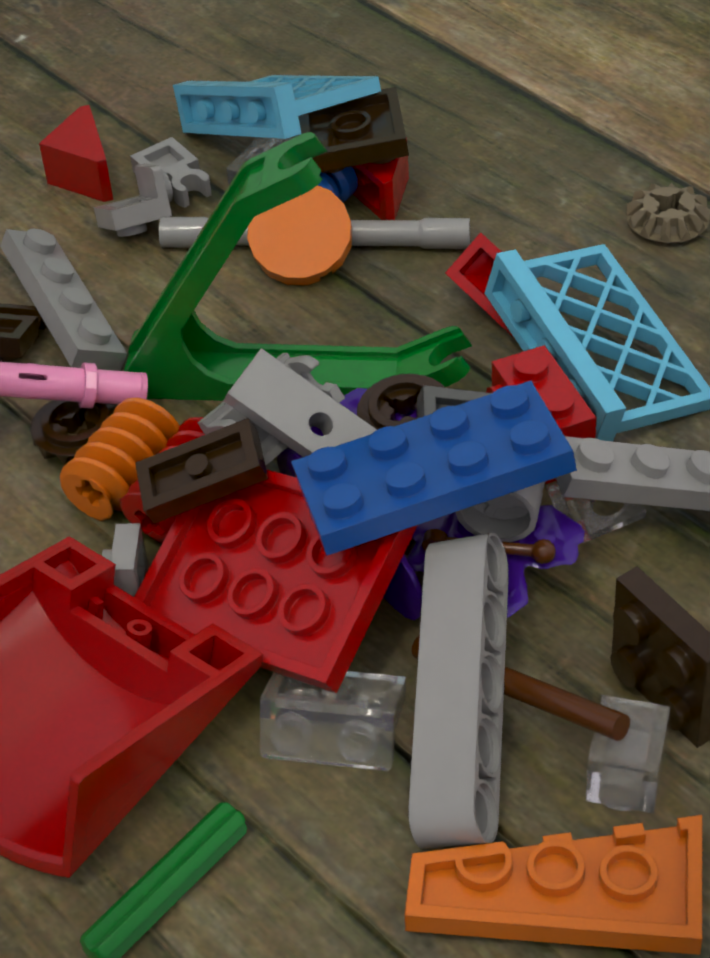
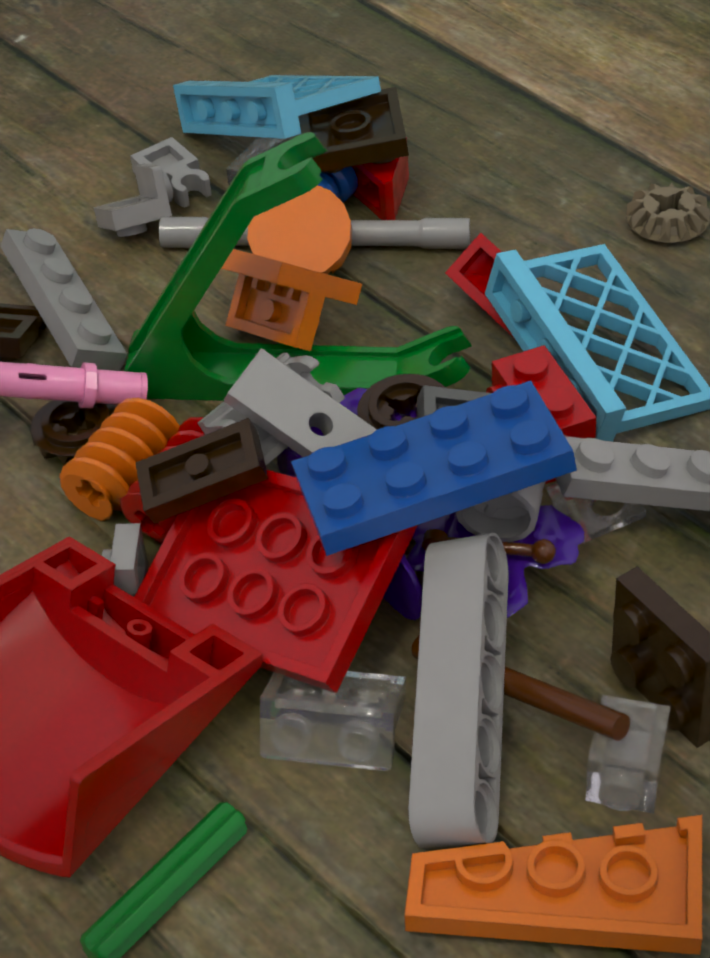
red slope [39,105,113,202] -> none
none -> orange bracket [221,249,362,351]

